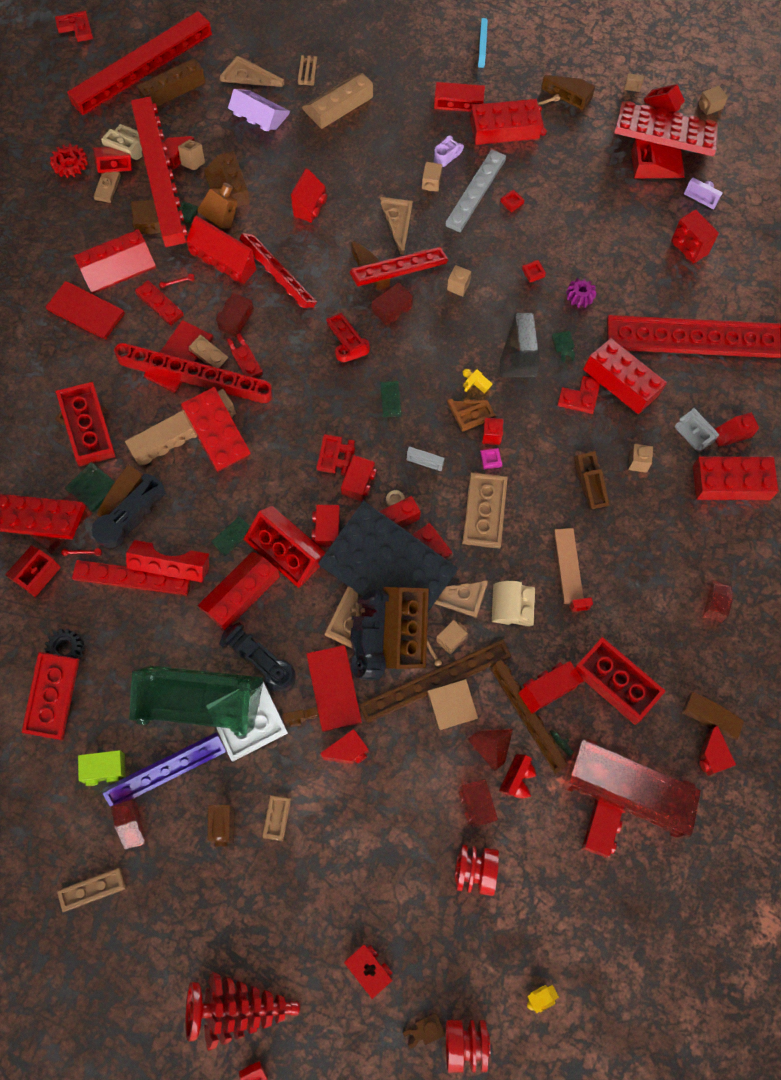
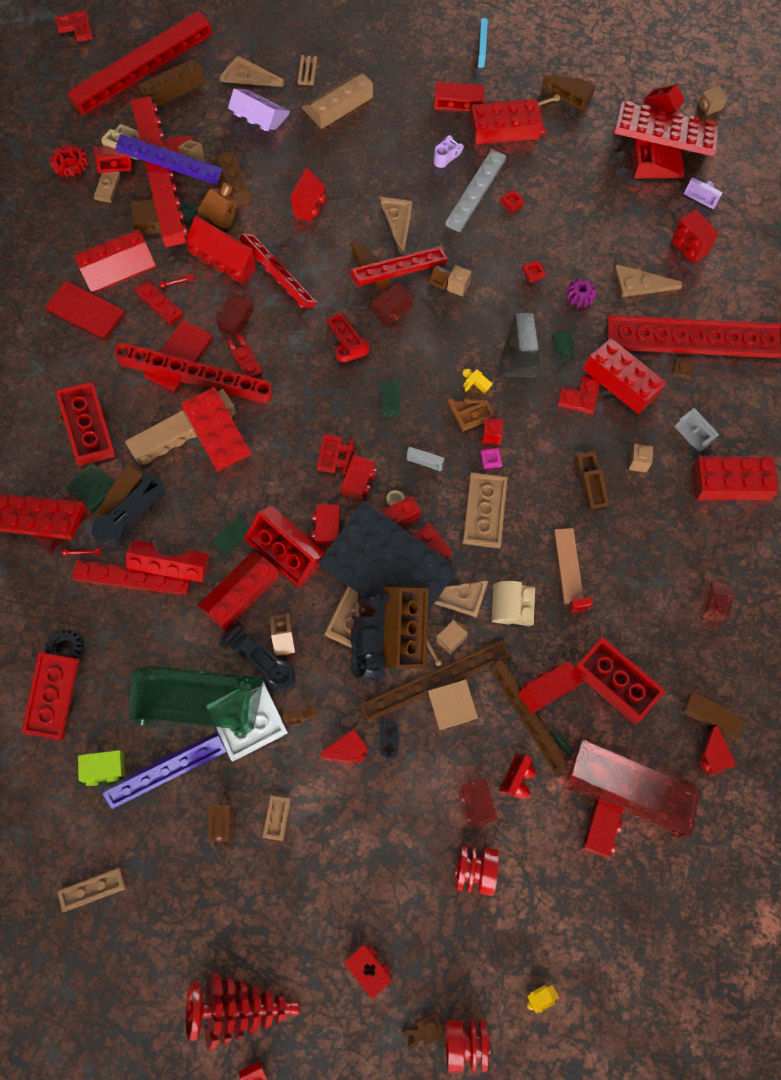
red slope [5,545,61,597] -> none
clear red slope [110,800,146,850] -> none
medium nougat plate [188,335,229,368] -> none
red tile [306,645,362,732] -> none
medium nougat brick [422,162,443,192] -> none
clear red slope [468,729,513,771] -> none
medium nougat tile [624,73,644,92] -> none
red slope [715,412,759,448] -> none
none -> dark purple plate [115,134,222,185]
none -> medium nougat slope [270,613,295,656]
none -> black beam [380,720,399,760]
none -> reddish brown tile [429,265,451,290]
none -> medium nougat wing [614,265,682,297]
none -> reddish brown plate [672,357,695,380]

